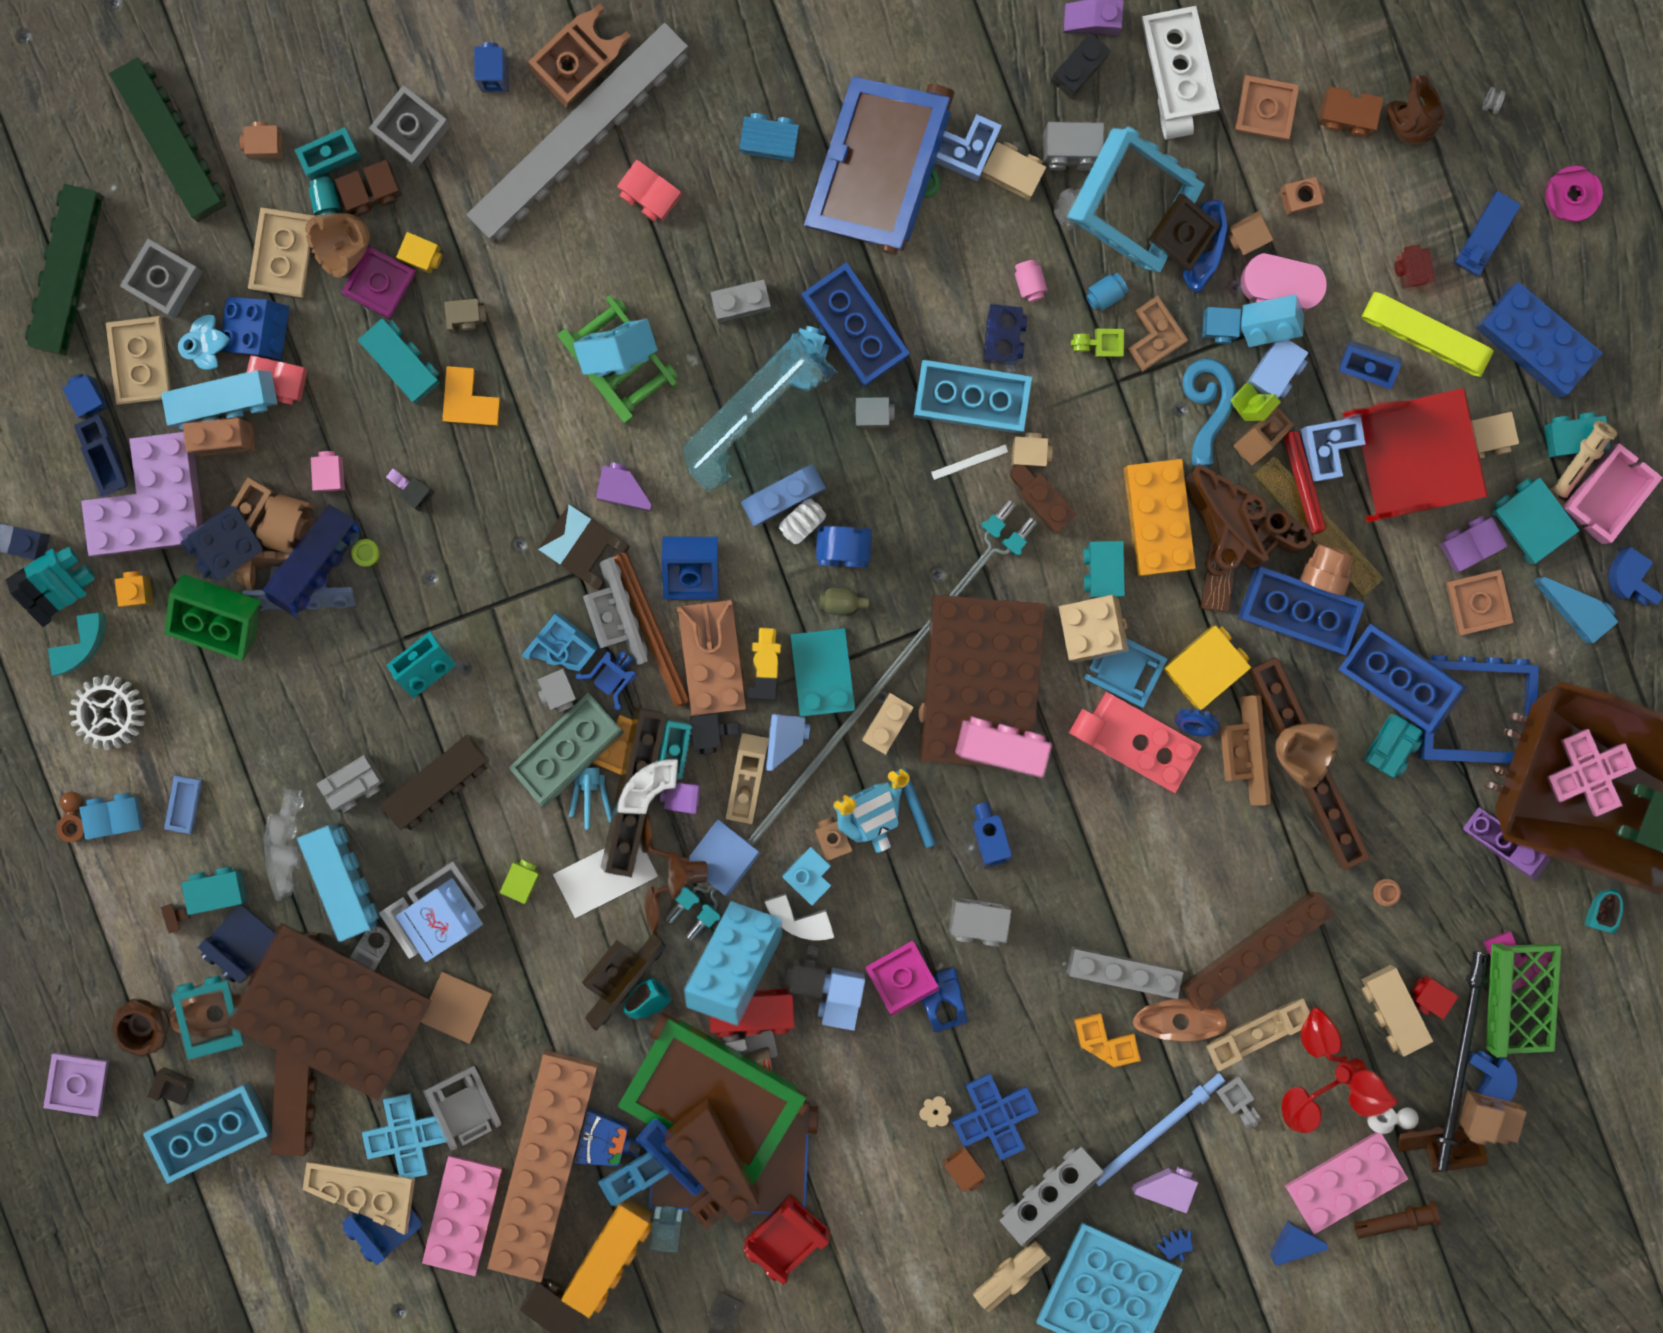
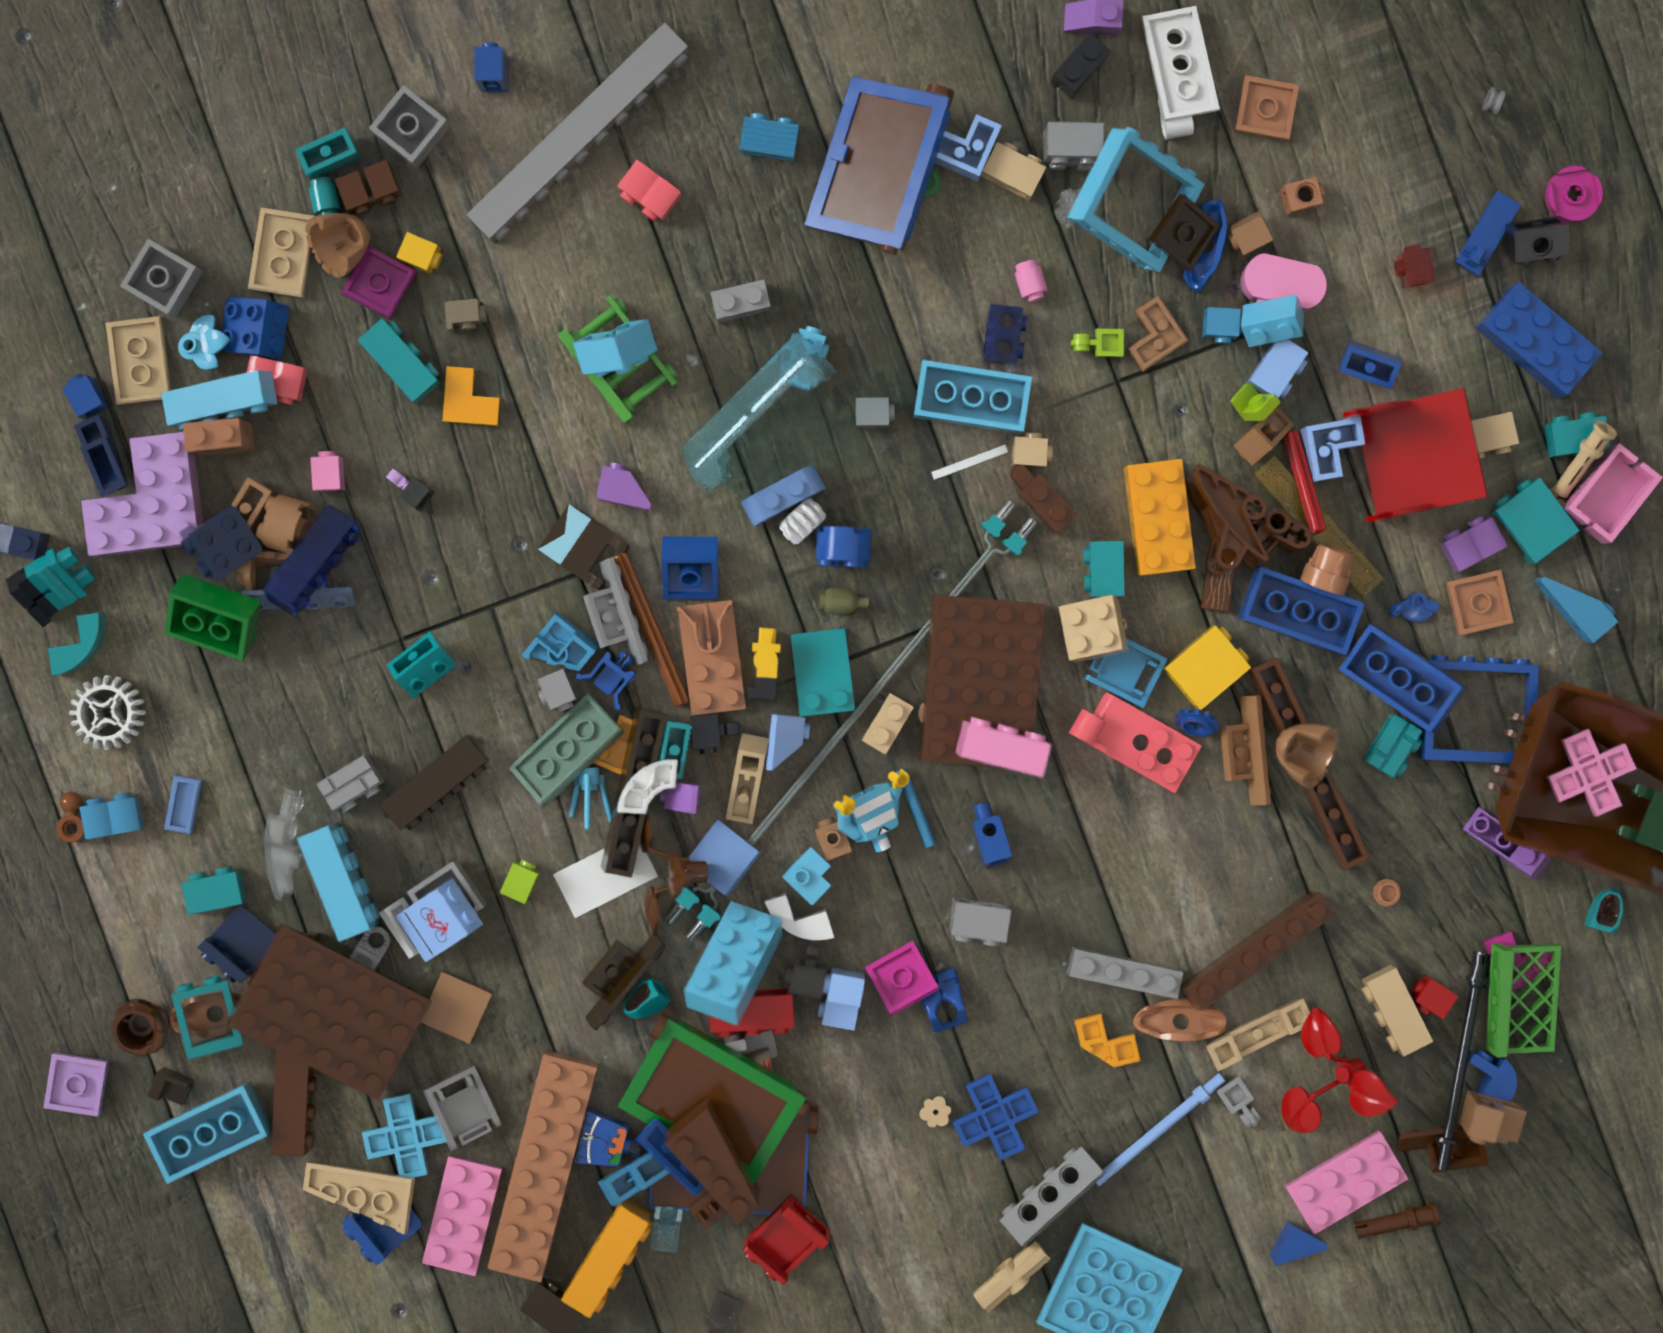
dark green brick [25,184,103,356] -> none
dark green brick [109,57,226,222] -> none
light orange brick [115,571,154,607] -> none
reddish brown tile [160,904,191,934] -> none
nougat brick [240,122,283,159] -> none
lime tile [351,539,380,567] -> none
nougat brick [528,4,631,109] -> none
blue brick [801,262,910,388] -> none
dark orange brick [943,1146,986,1192] -> none
dark azure brick [1086,273,1129,311] -> none
lavender slope [1132,1167,1198,1214] -> none
blue piece [1156,1229,1193,1261] -> none
dark azure plant [1183,358,1236,469] -> none
dark orange brick [1318,86,1384,138] -> none
neon yellow beam [1361,292,1494,377] -> none
white plate [1367,1107,1419,1134] -> none
reddish brown helmet [1387,75,1445,146] -> none
blue brick [1609,547,1663,607] -> none
none -> blue piece [1389,593,1440,622]
none -> black brick [1506,216,1570,265]

